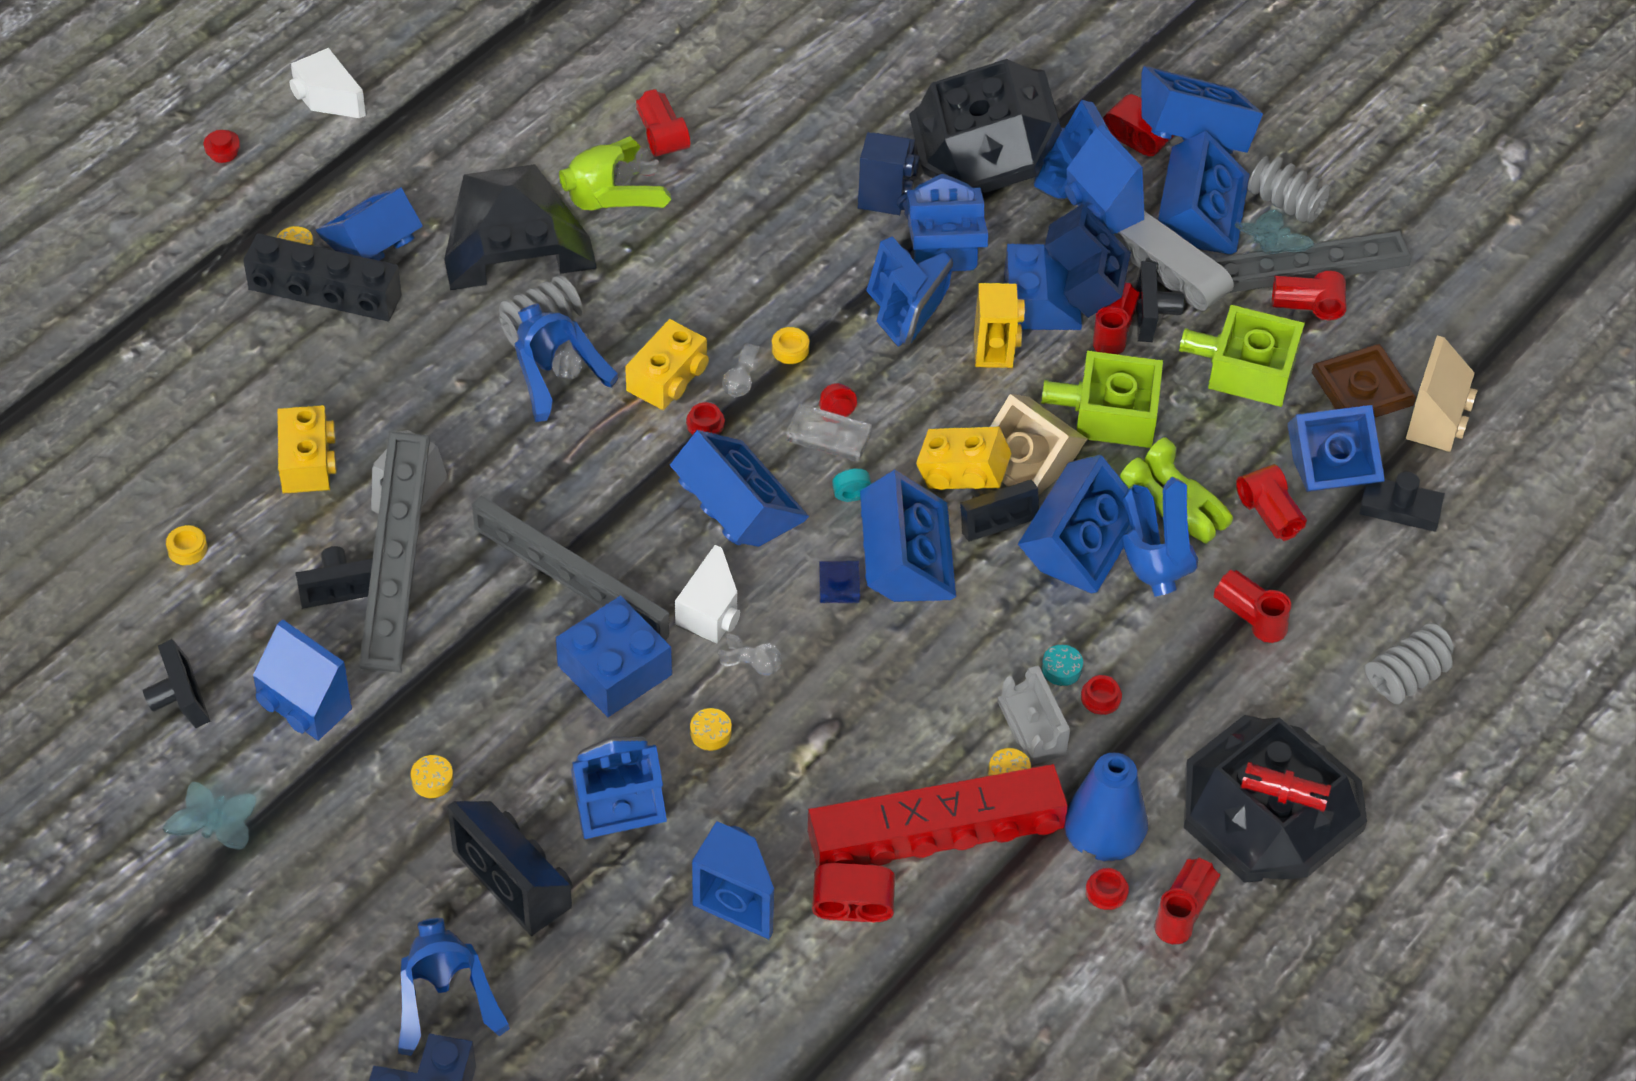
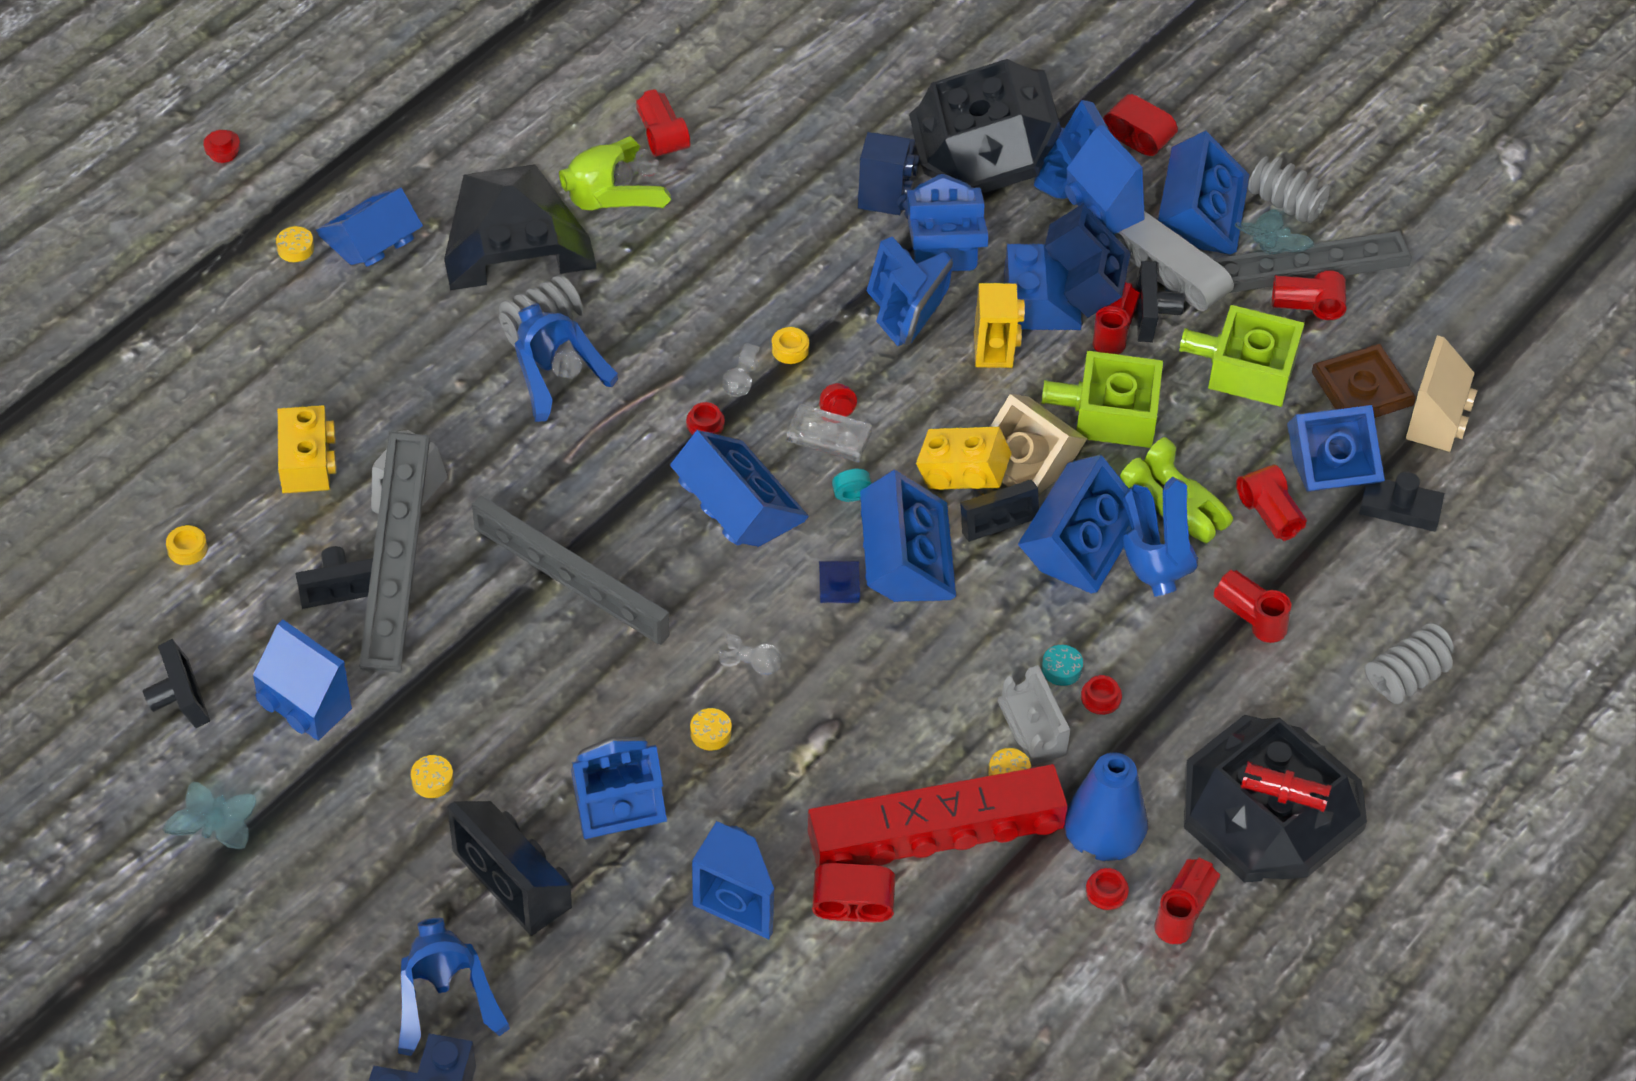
black brick [243,233,402,322] -> none
white slope [289,48,366,118] -> none
blue brick [556,595,672,718] -> none
yellow brick [625,319,709,411] -> none
white slope [675,545,740,644] -> none
blue slope [1141,66,1263,154] -> none

